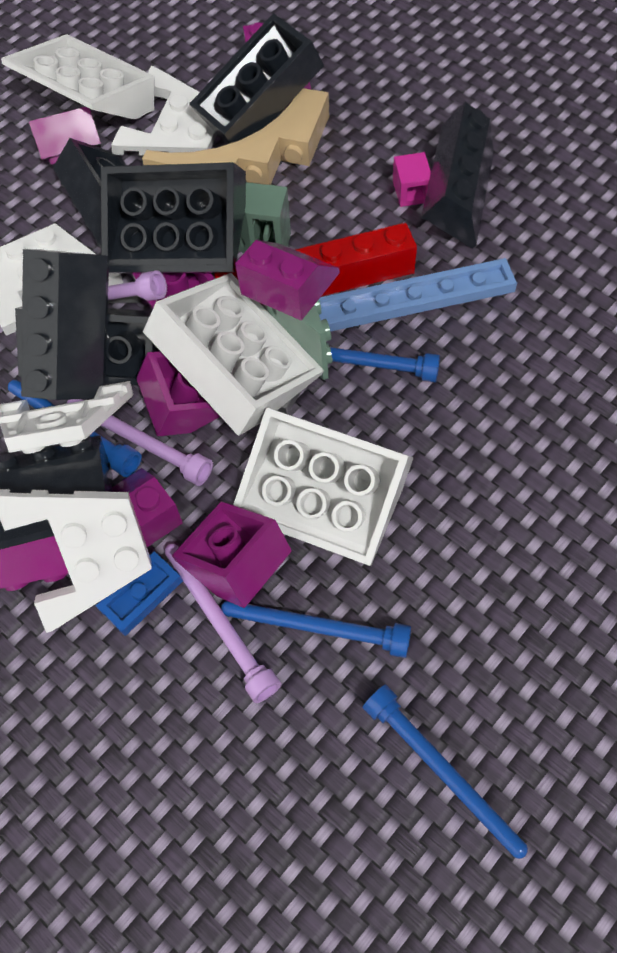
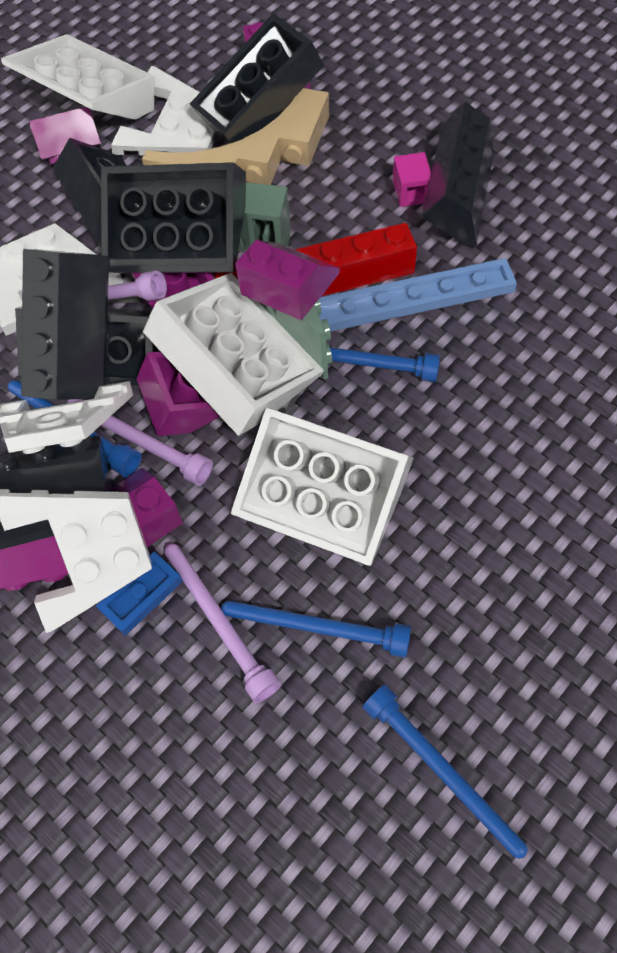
magenta slope [172,501,292,608] -> none

